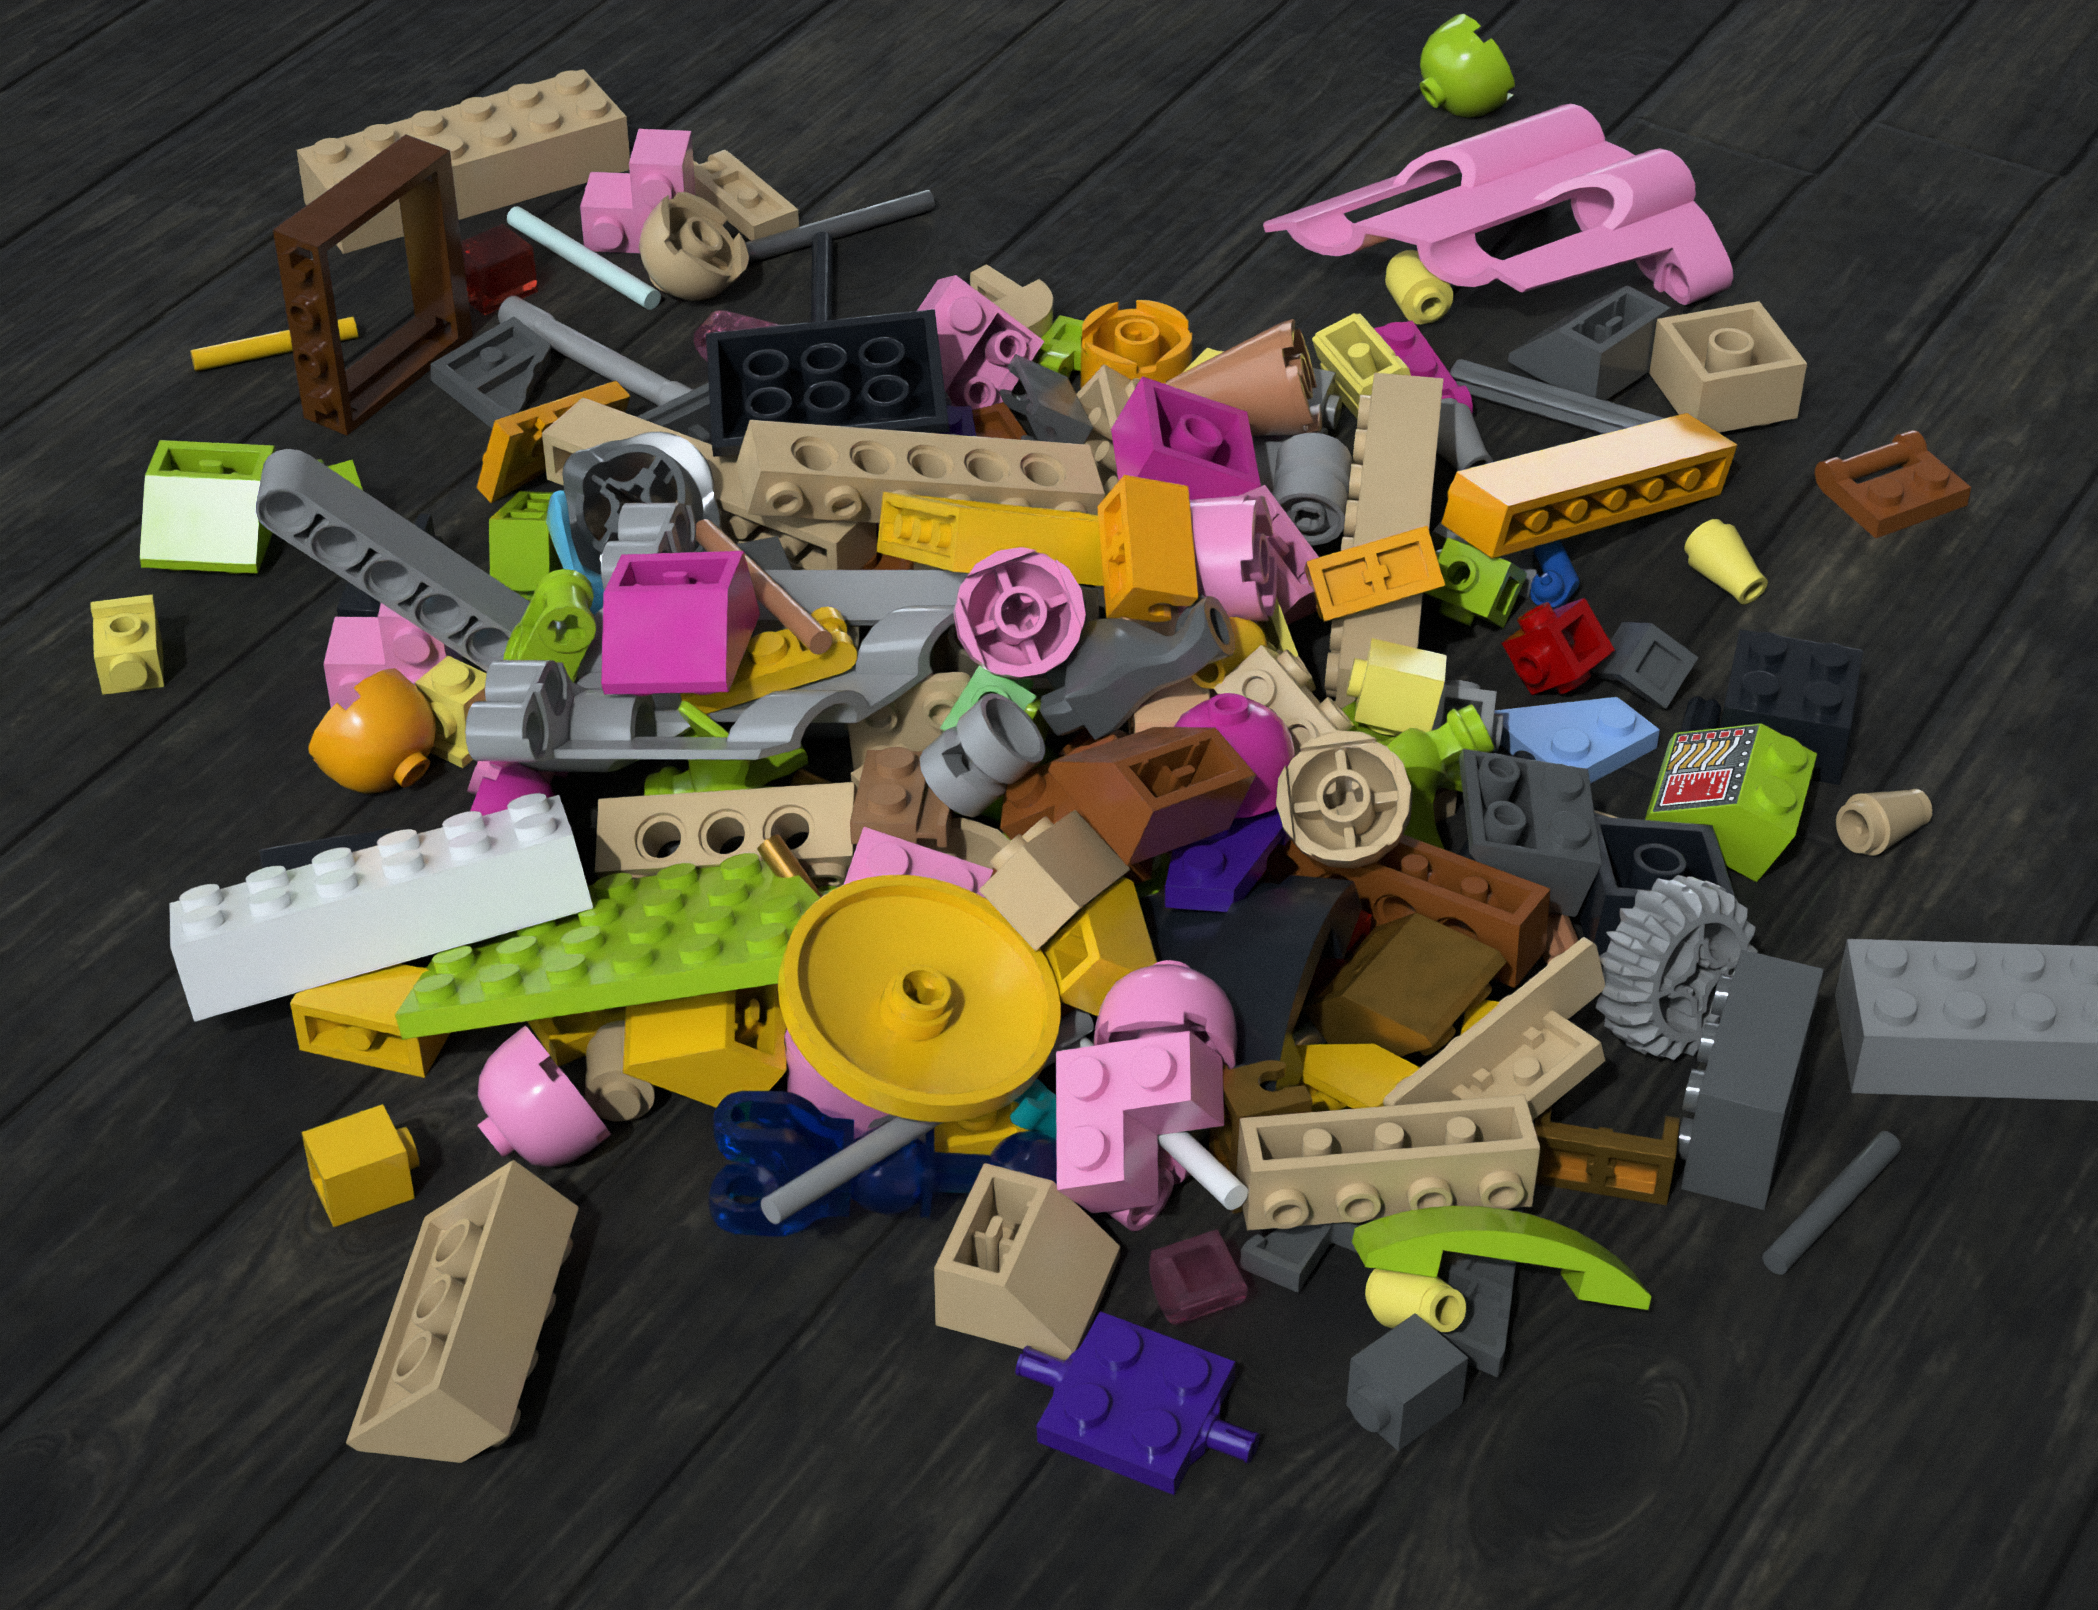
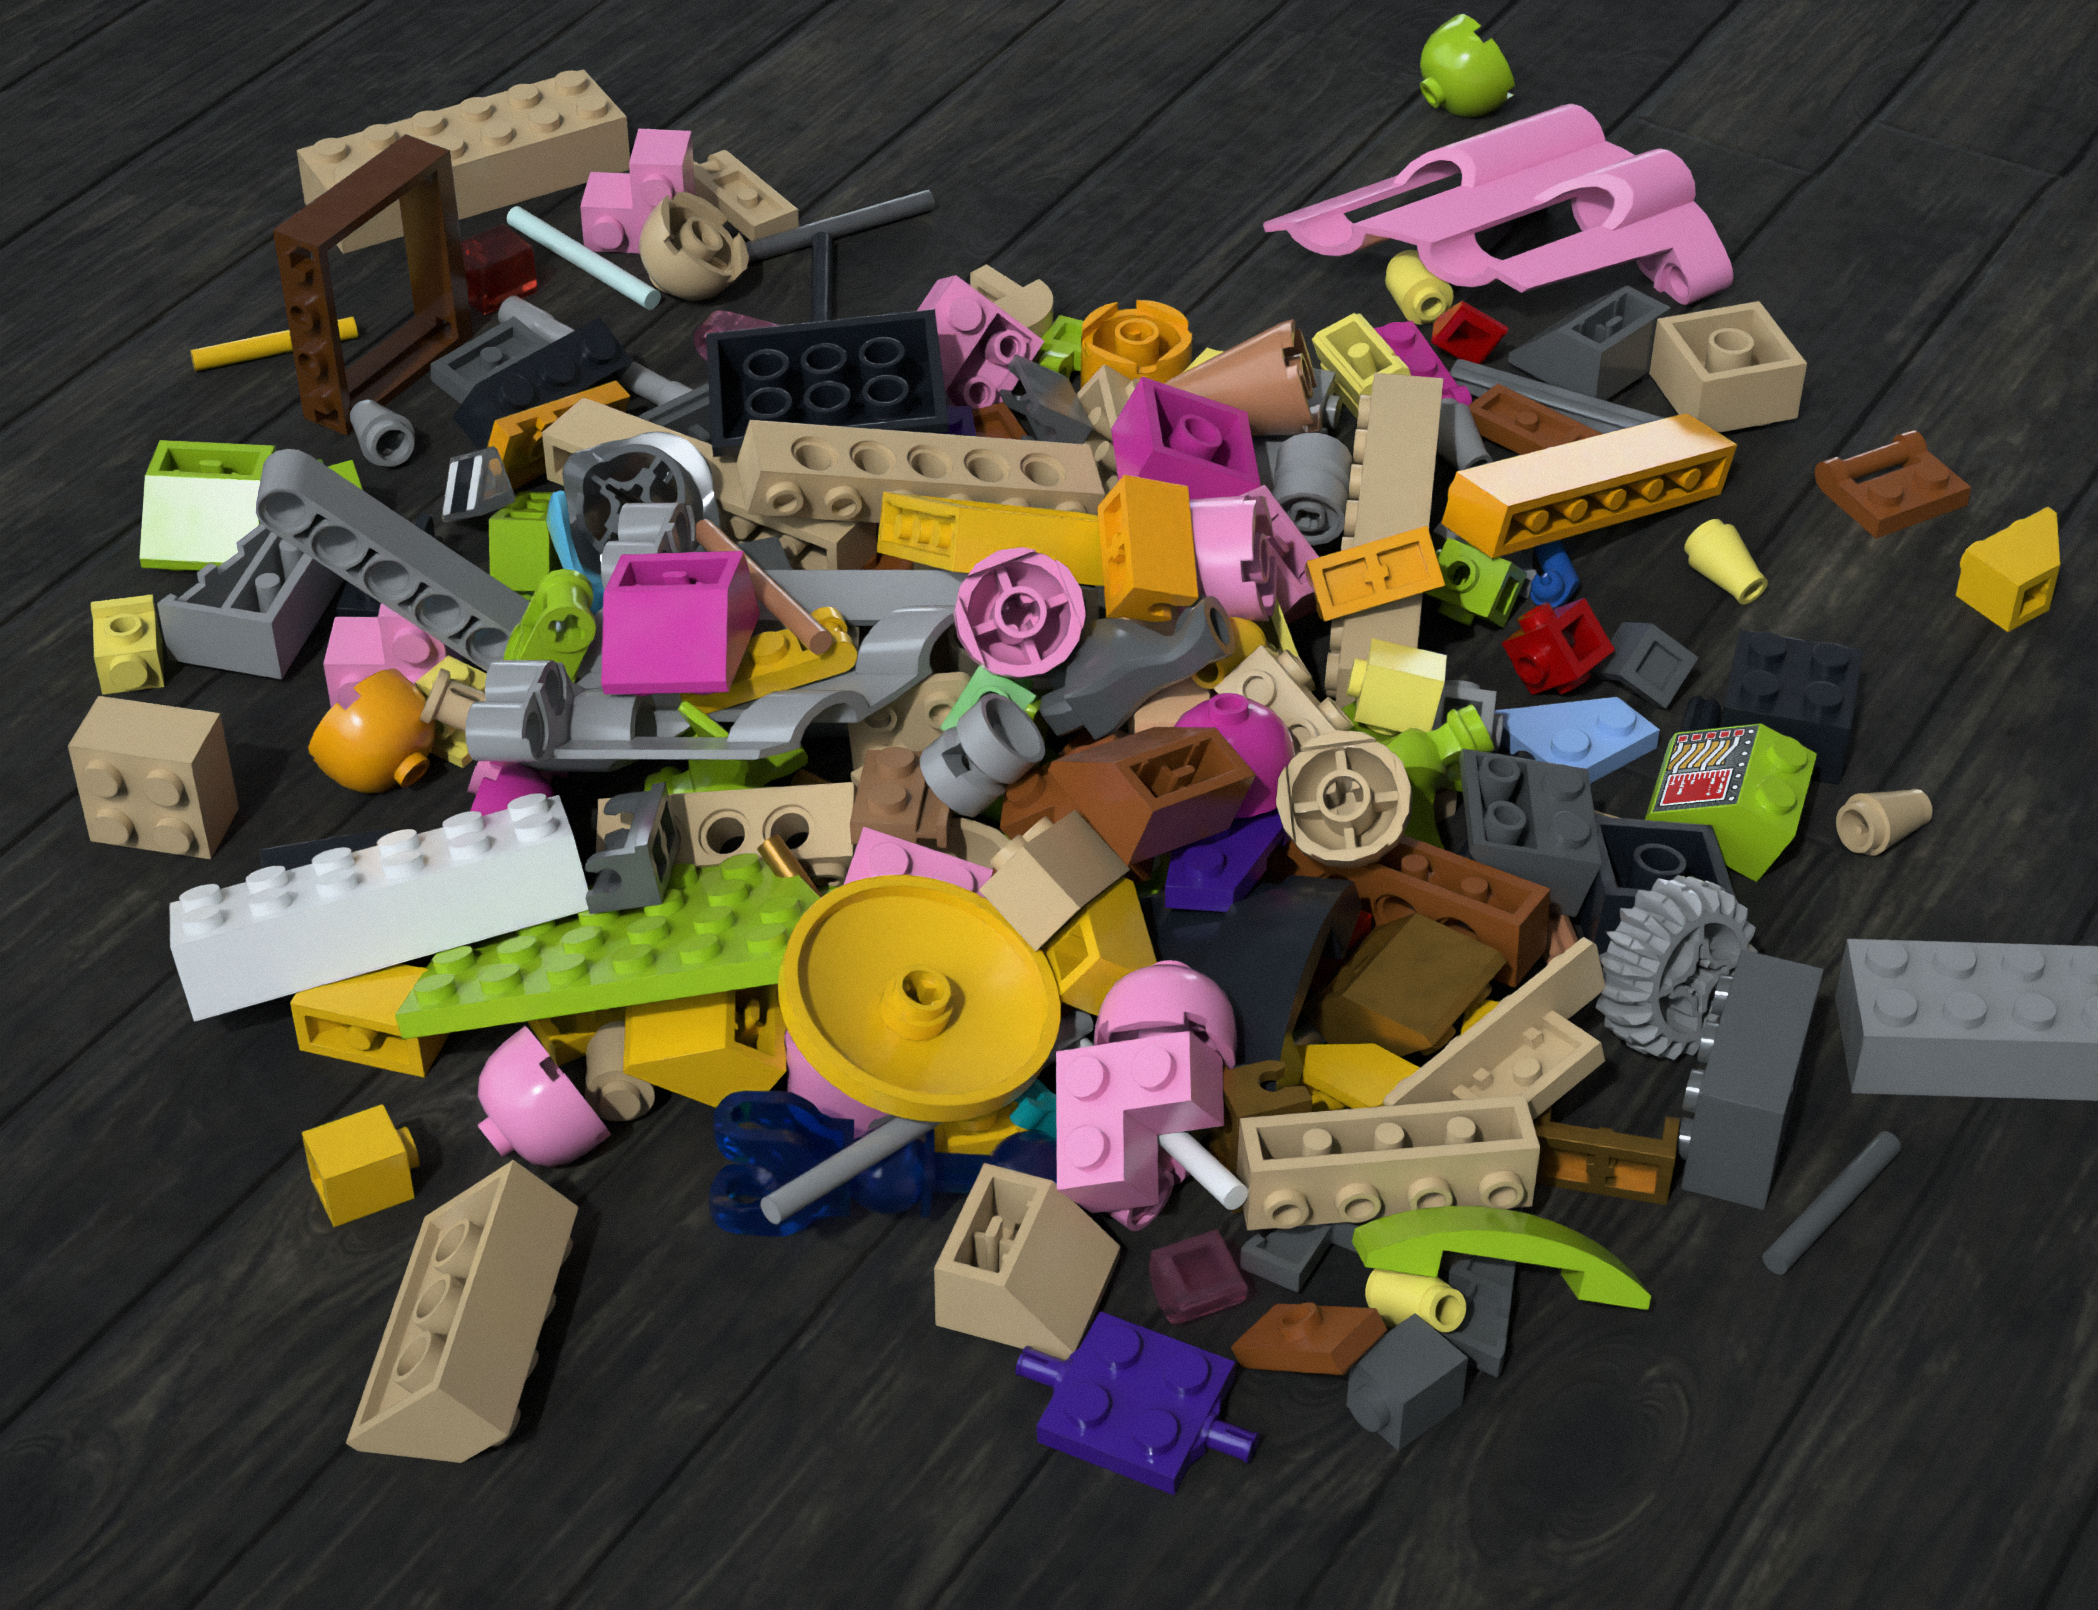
none -> tan brick [68,696,239,859]
none -> light grey wedge [157,524,344,679]
none -> light grey cone [350,400,415,467]
none -> tan bush [419,668,486,731]
none -> slope [441,446,516,523]
none -> black brick [453,317,633,456]
none -> dark grey hinge [585,782,680,914]
none -> dark orange plate [1231,1302,1387,1375]
none -> red slope [1431,301,1508,364]
none -> dark orange plate [1468,383,1603,455]
none -> yellow slope [1955,507,2060,632]

